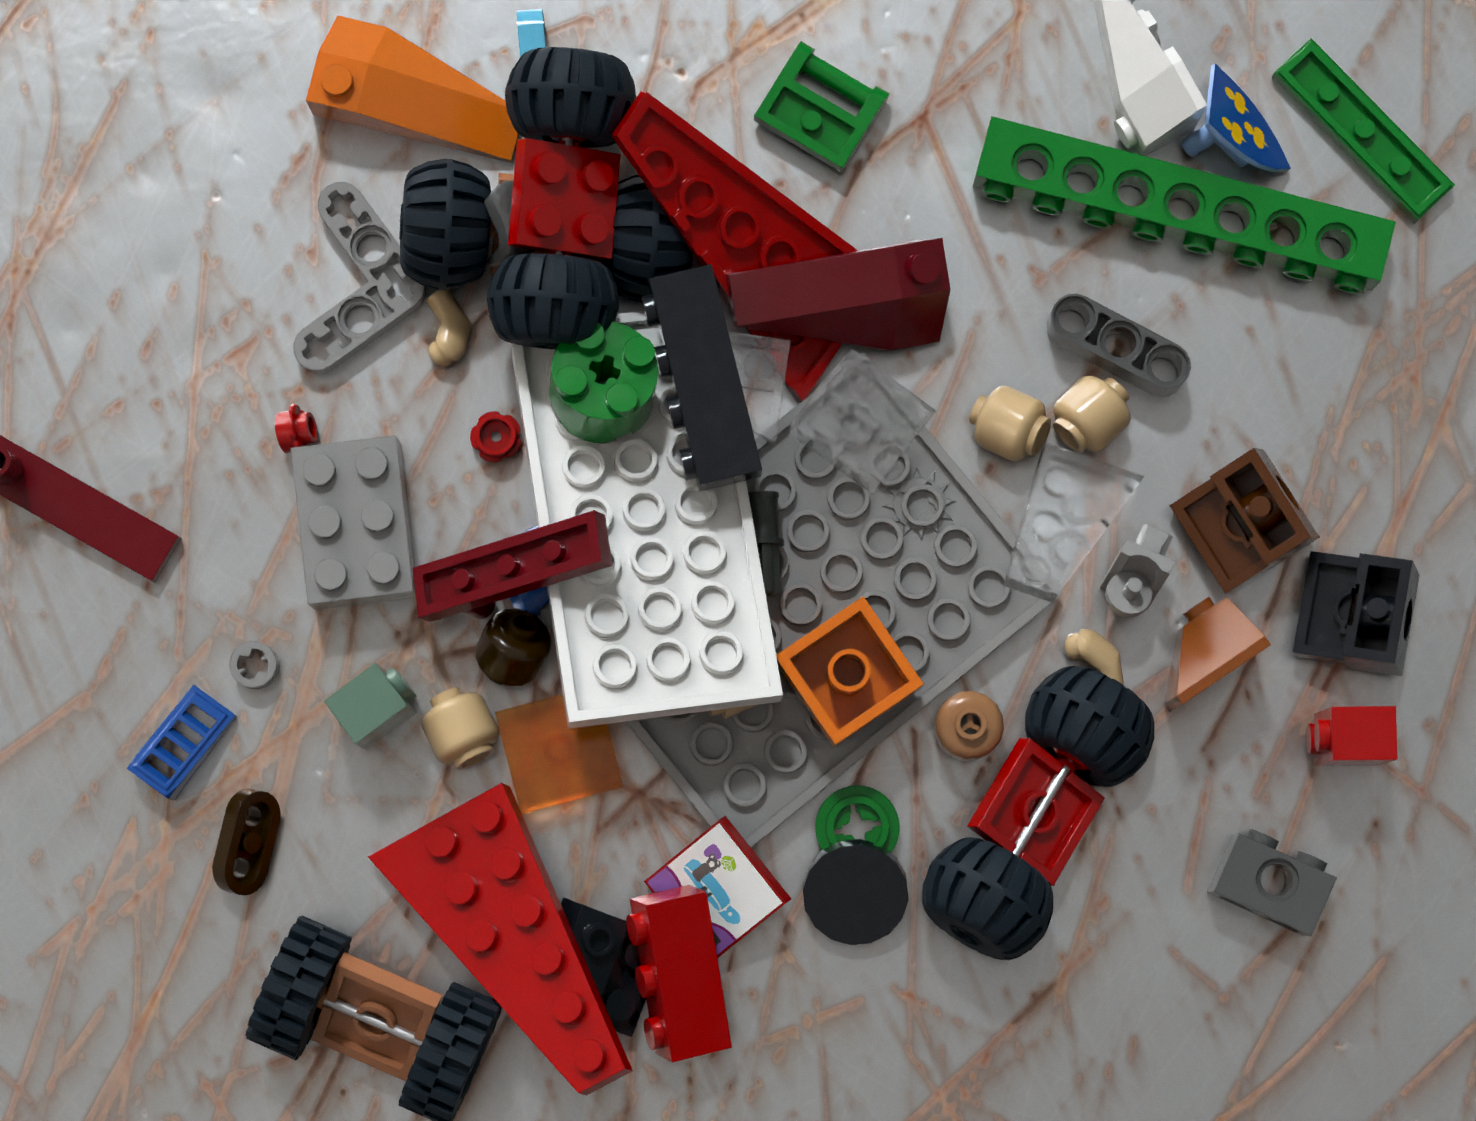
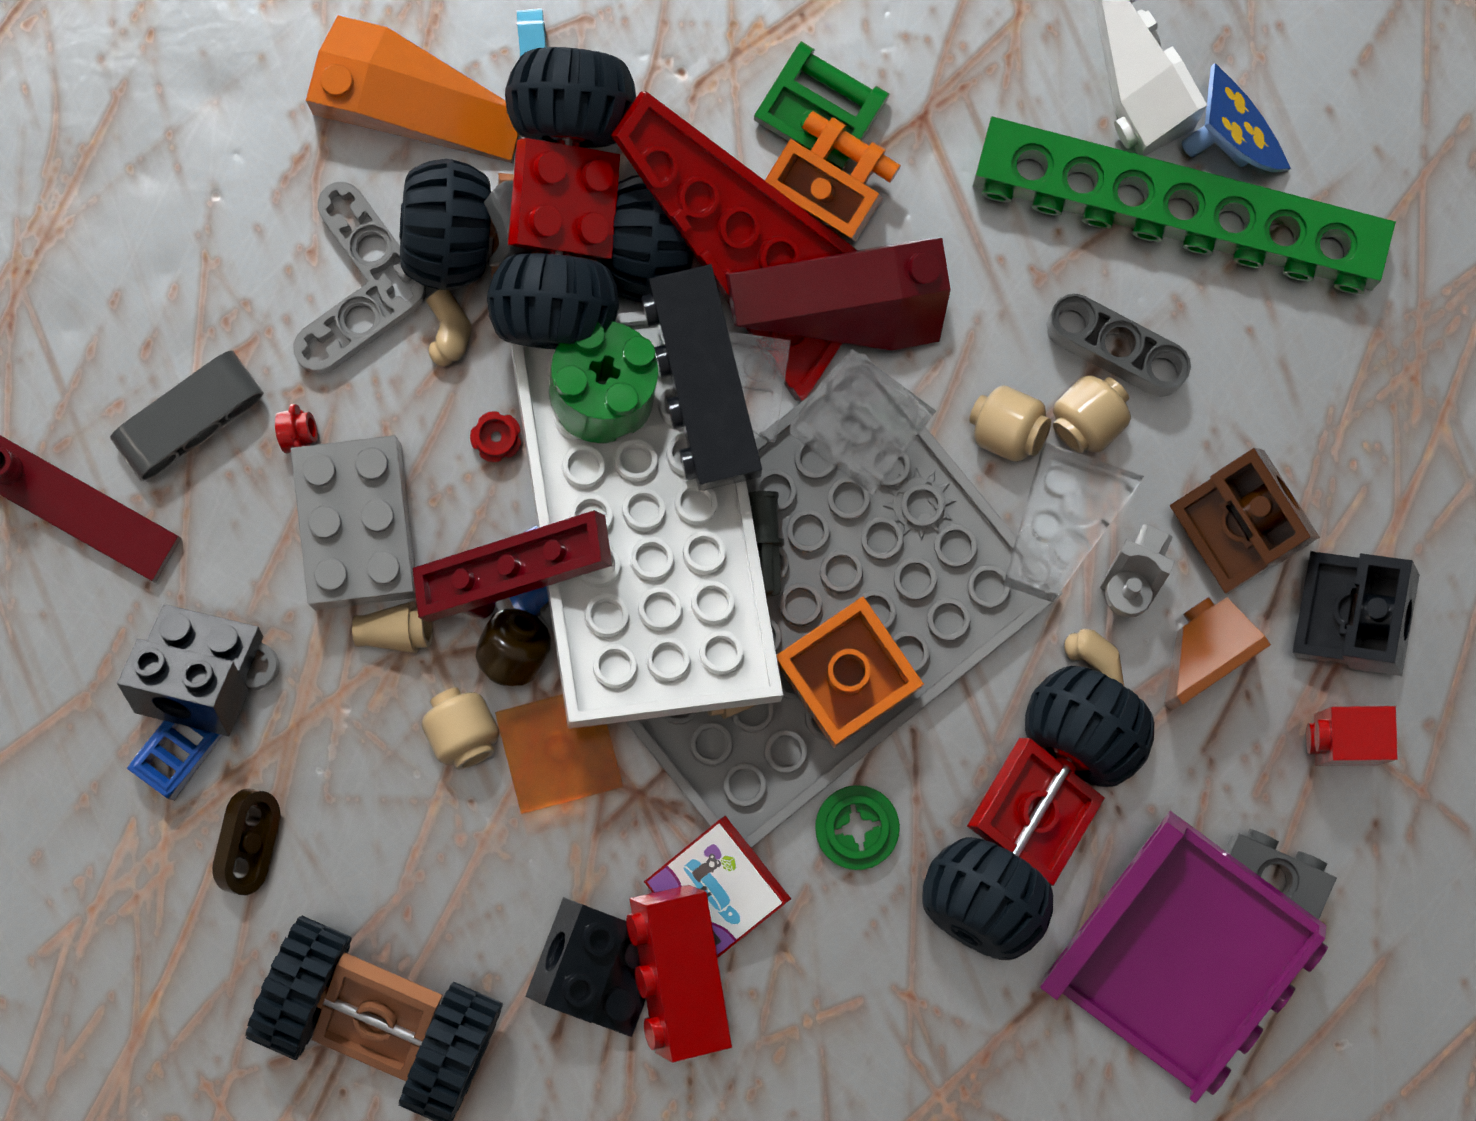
sand green brick [324,662,417,750] -> none
red wing [368,783,633,1096] -> none
black tile [803,839,909,945] -> none
medium nougat head [934,691,1004,761] -> none
green tile [1272,38,1455,223] -> none
none -> dark grey beam [110,350,264,481]
none -> brick [117,604,263,737]
none -> tan cone [352,601,433,653]
none -> orange brick [765,111,901,242]
none -> magenta panel [1040,810,1328,1104]

